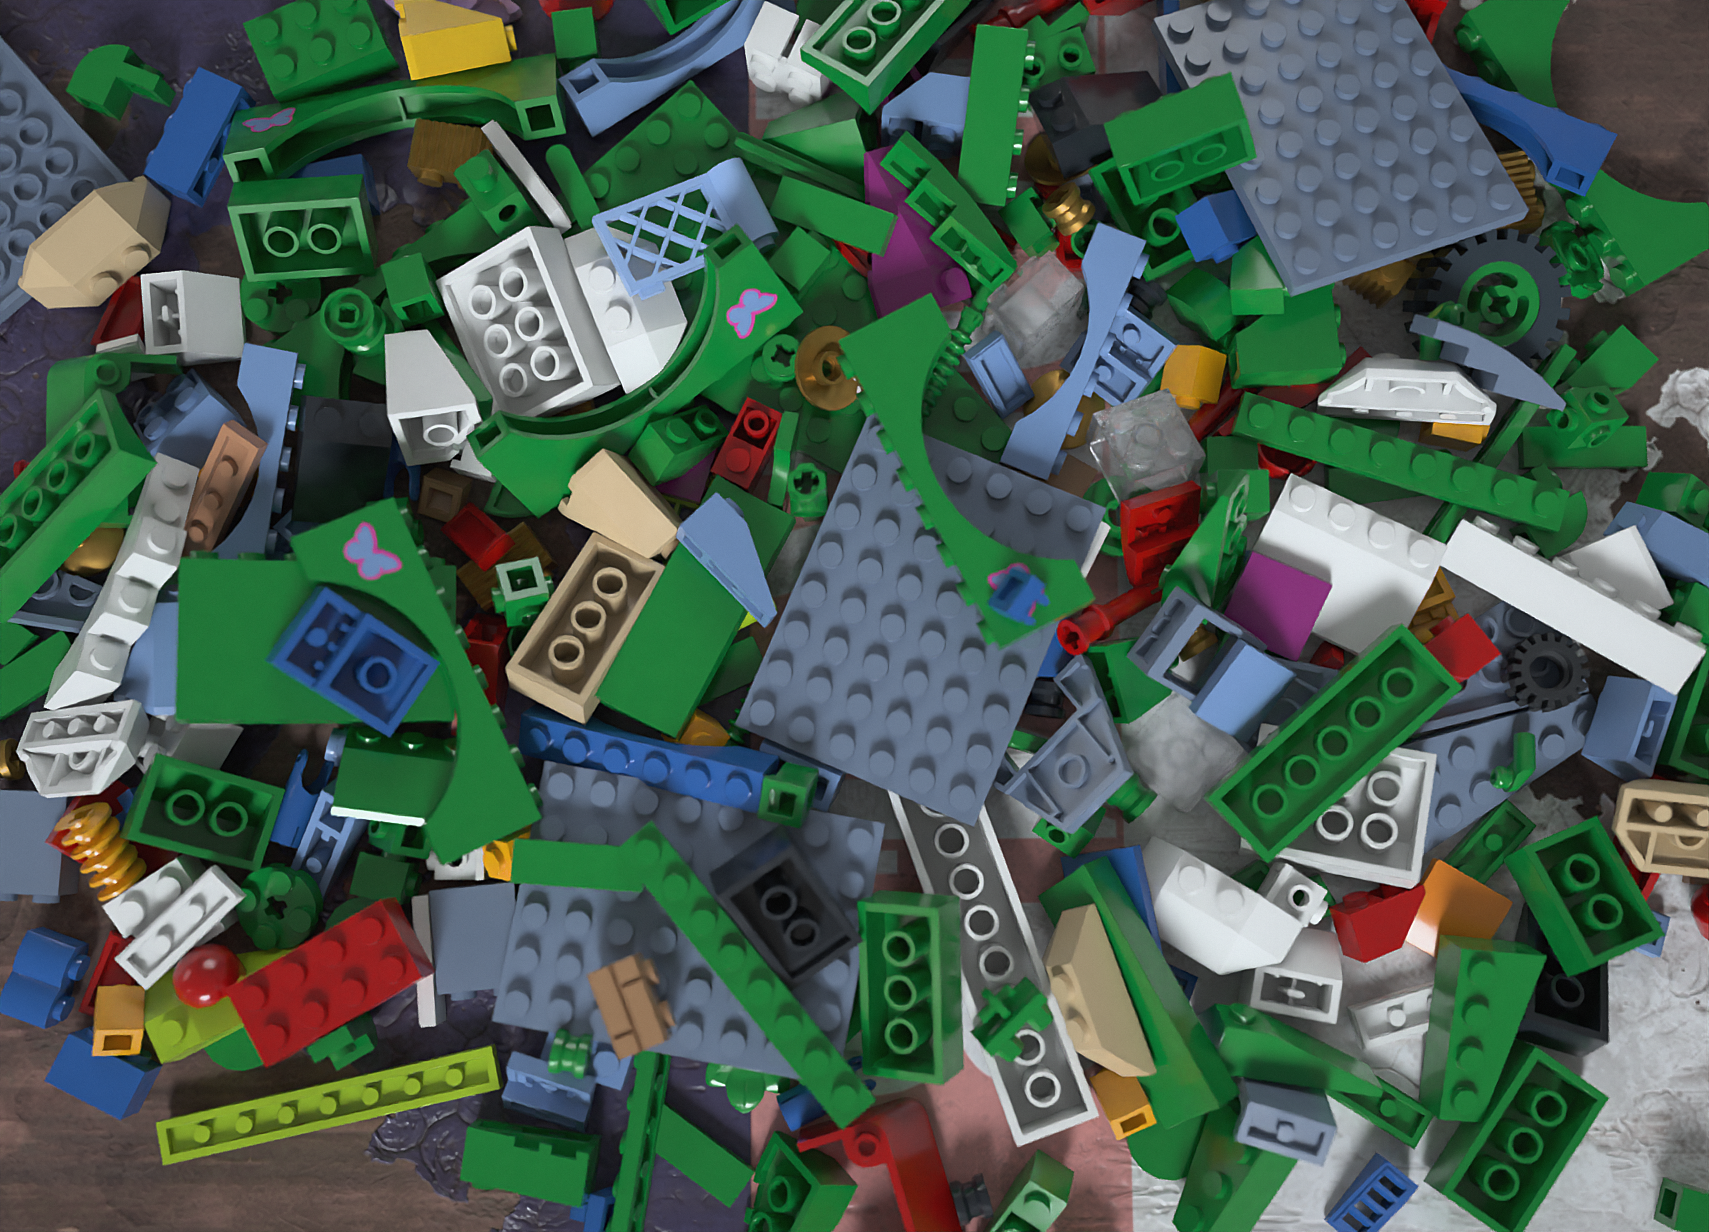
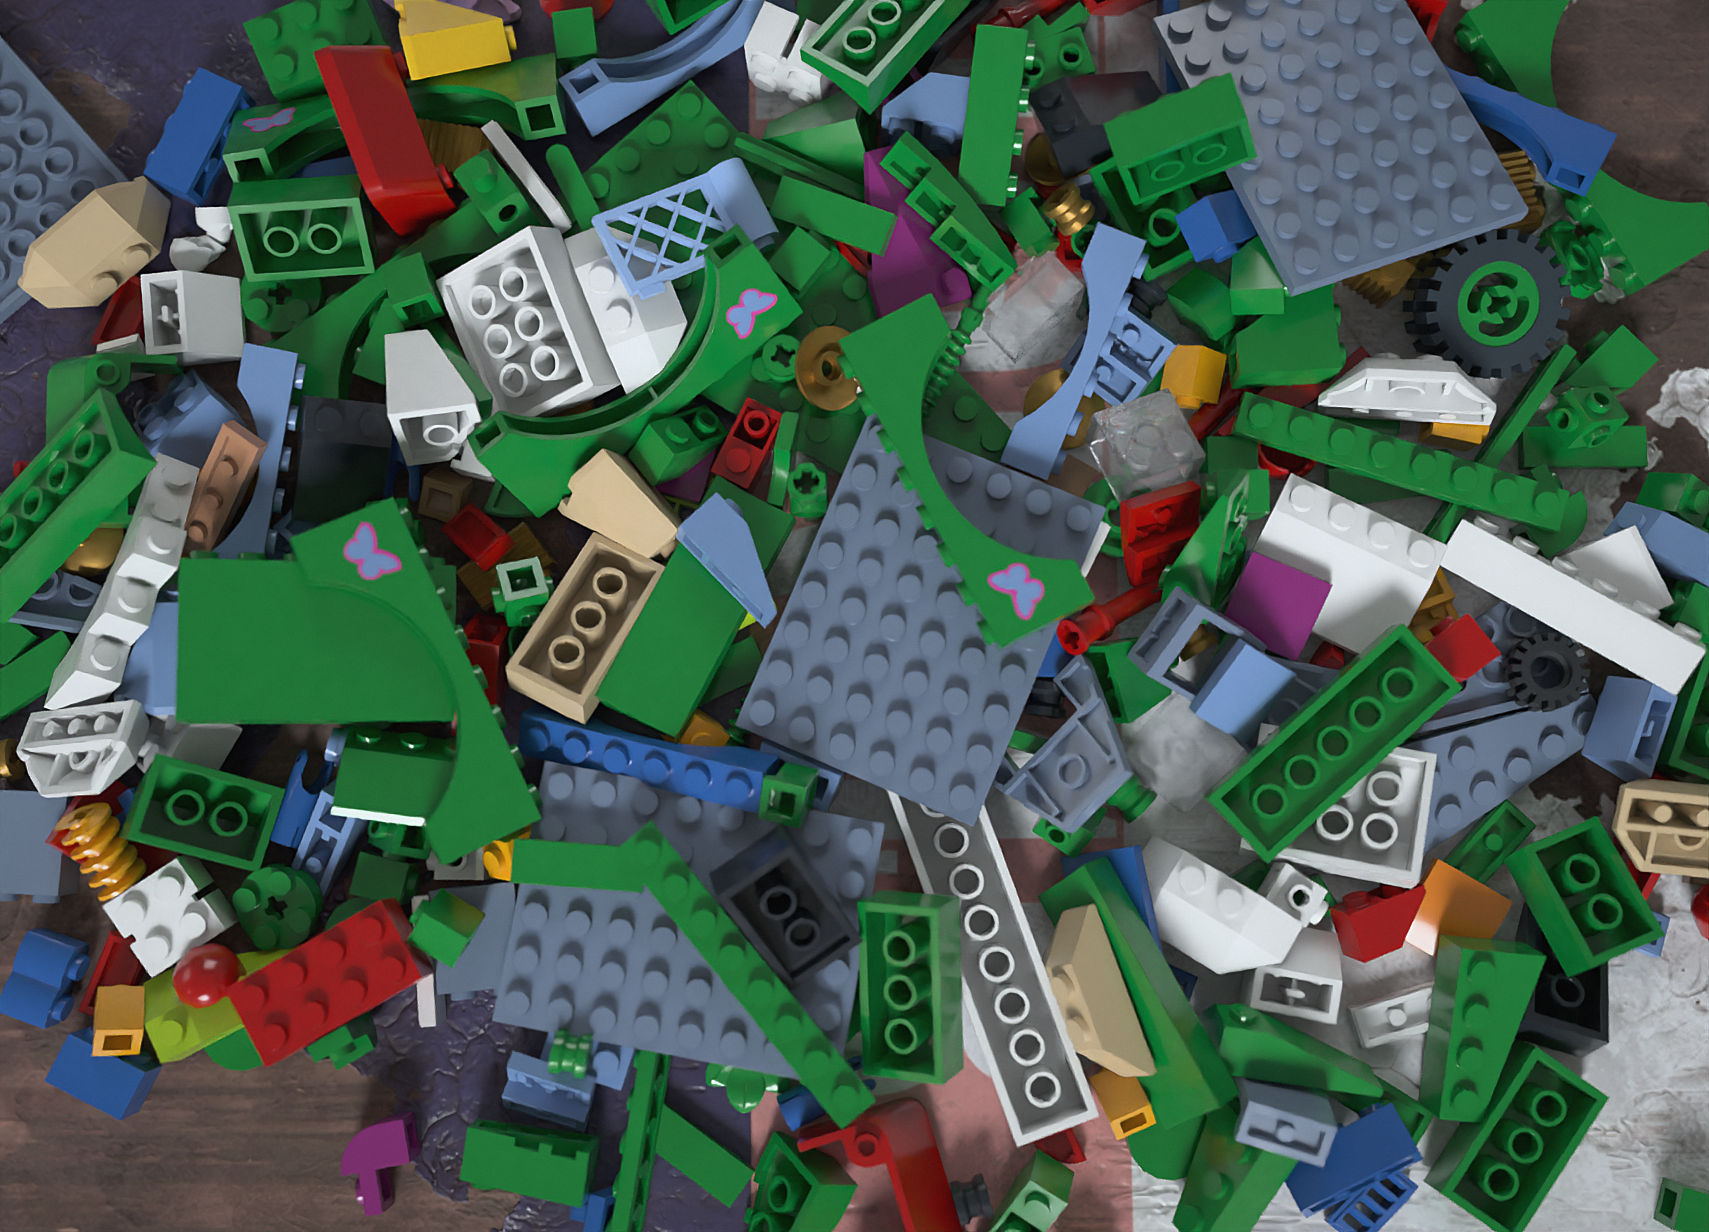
green brick [66,44,176,121] -> none
white tile [115,865,246,990] -> none
lime plate [155,1044,504,1165] -> none
blue slope [265,586,440,737] -> none
green wheel [320,288,393,358] -> none
medium nougat brick [586,951,677,1060] -> none
medium blue tile [963,330,1035,420] -> none
green hips [970,976,1054,1062] -> none
blue tile [986,568,1049,625] -> none
sand blue slope [1409,314,1566,411] -> none
green arm [1419,301,1468,361] -> none
green arm [1490,732,1536,792] -> none
none -> white arm [170,207,233,272]
none -> red windscreen [314,45,458,240]
none -> magenta brick [341,1111,421,1217]
none -> green brick [407,888,486,968]
none -> red tile [1032,1127,1087,1164]
none -> blue brick [1285,1103,1423,1218]

